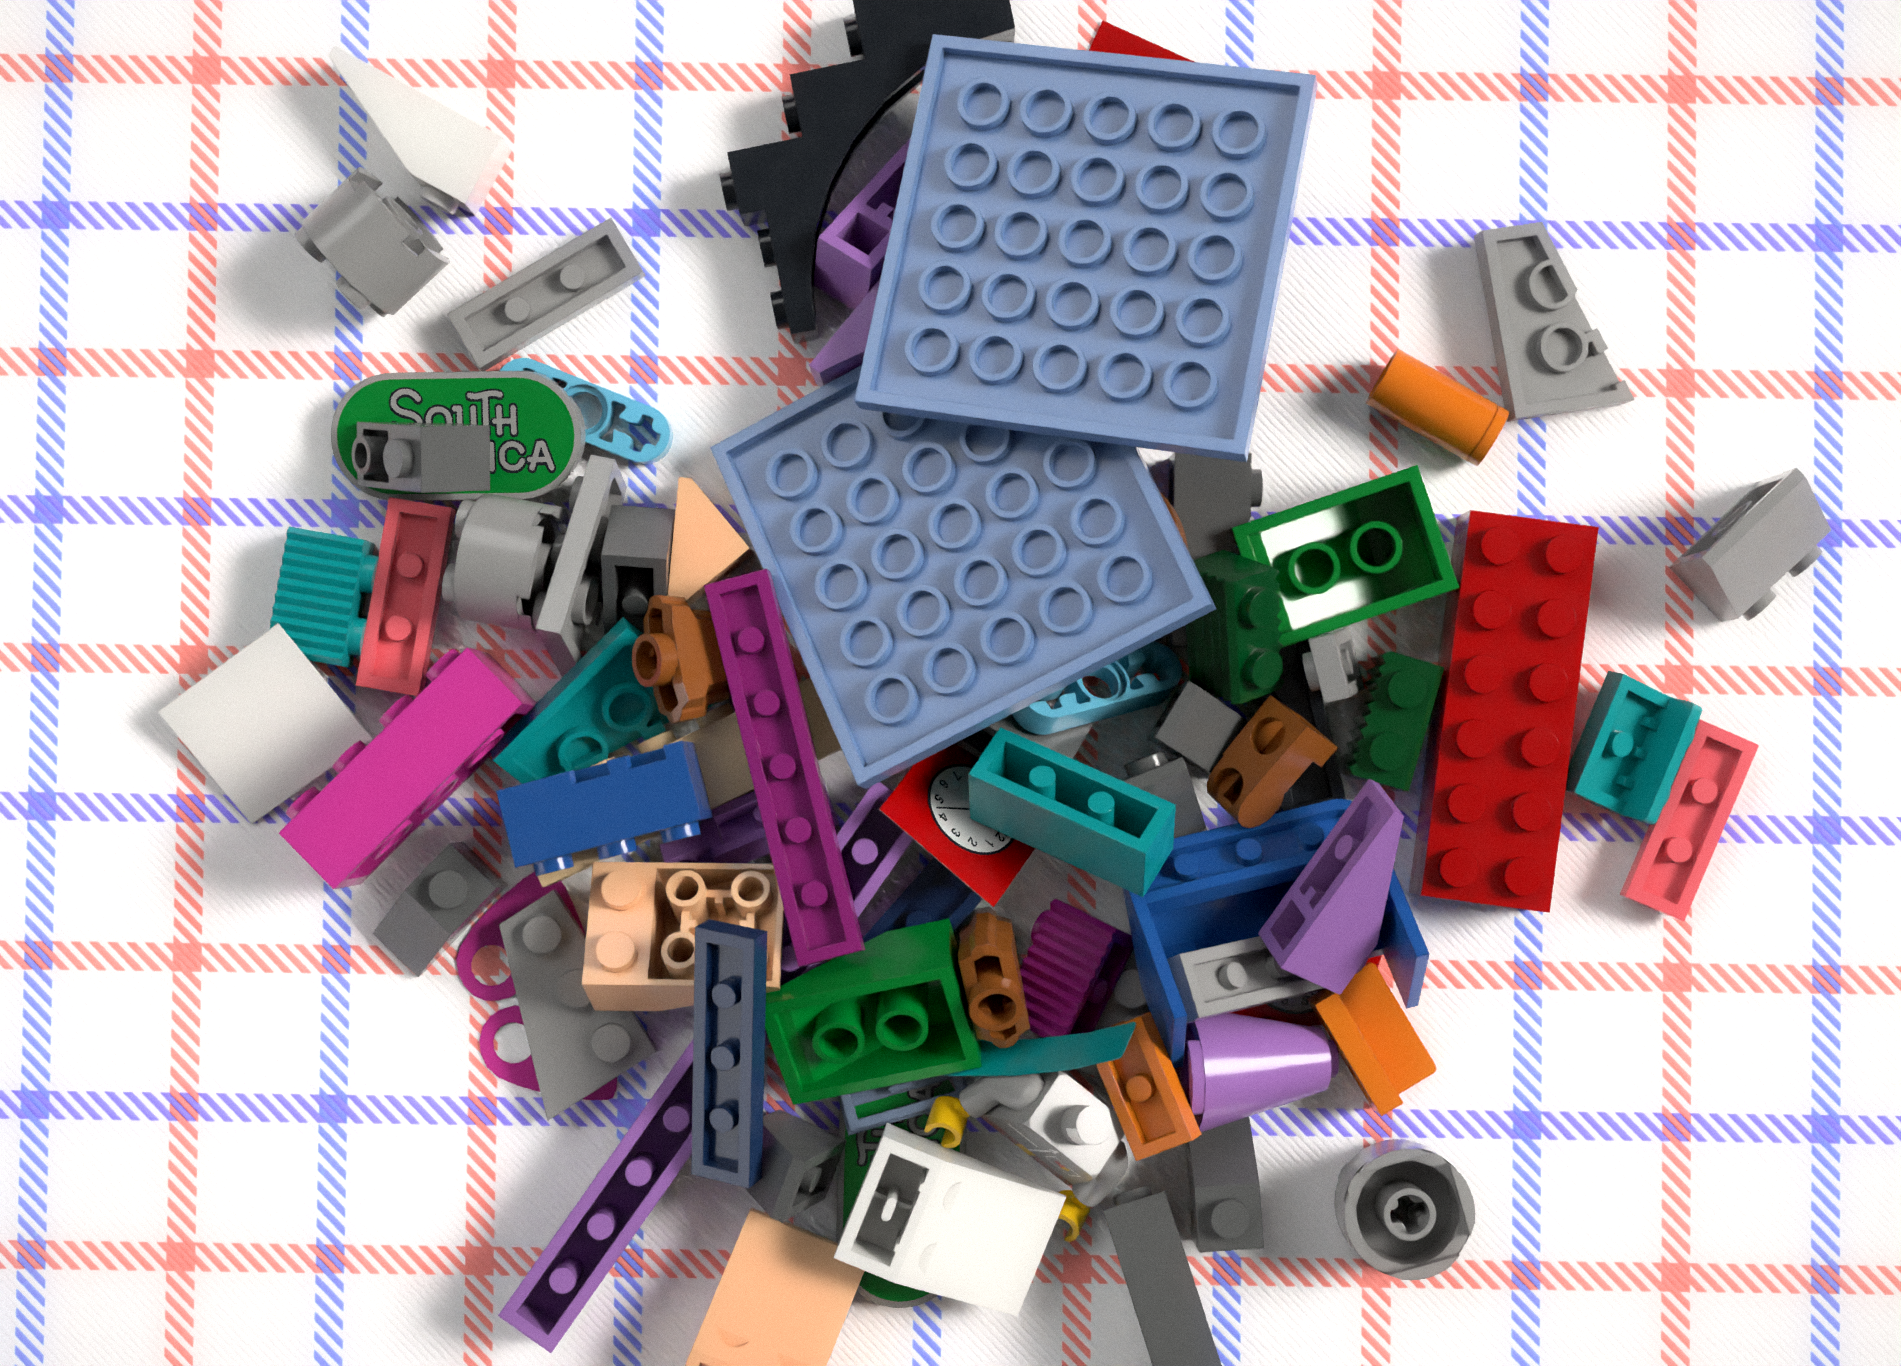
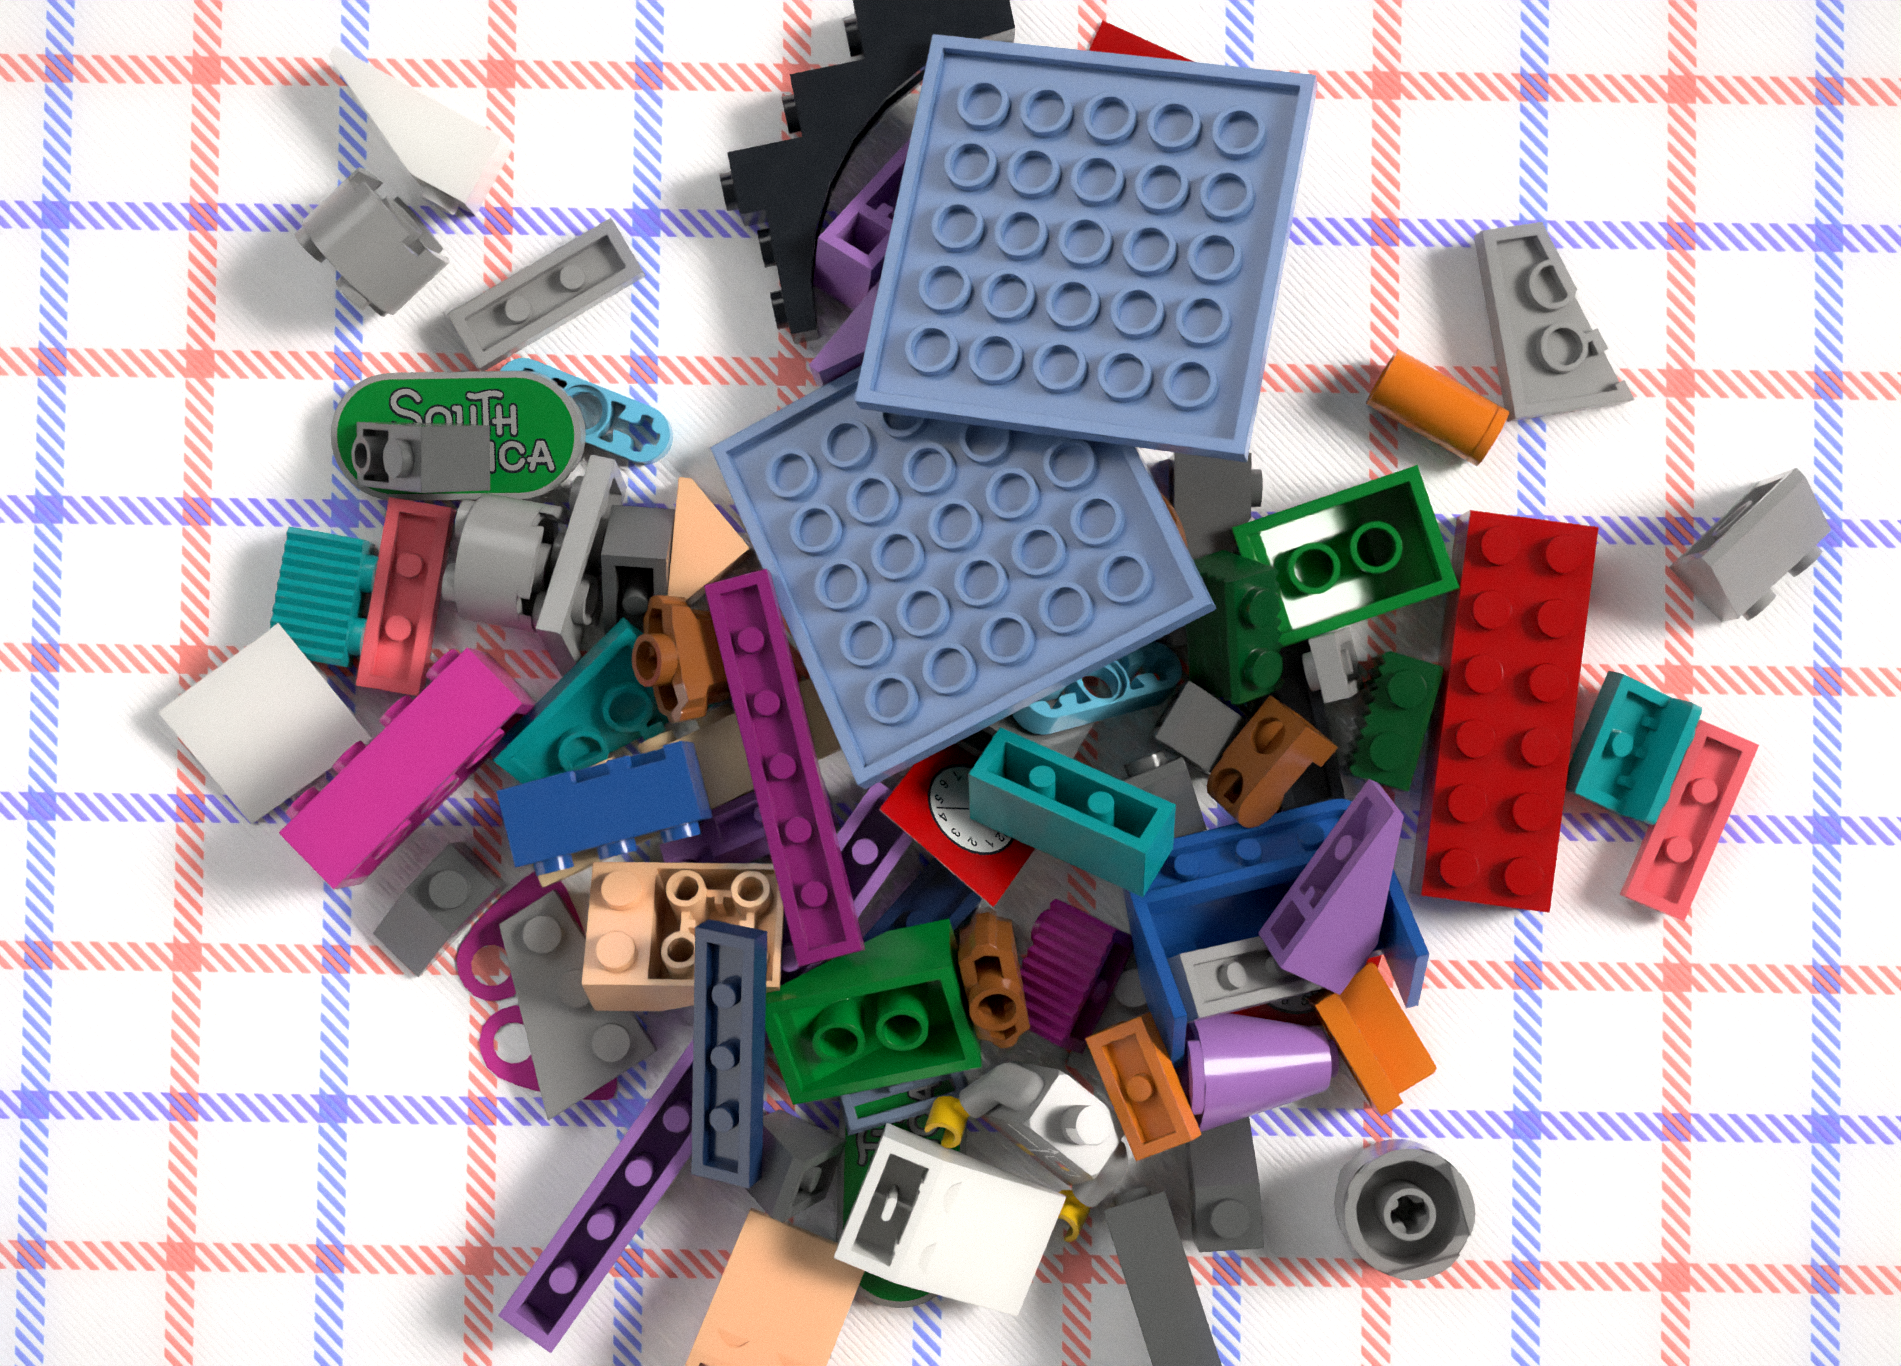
teal sticker [945,1022,1136,1076] -> none

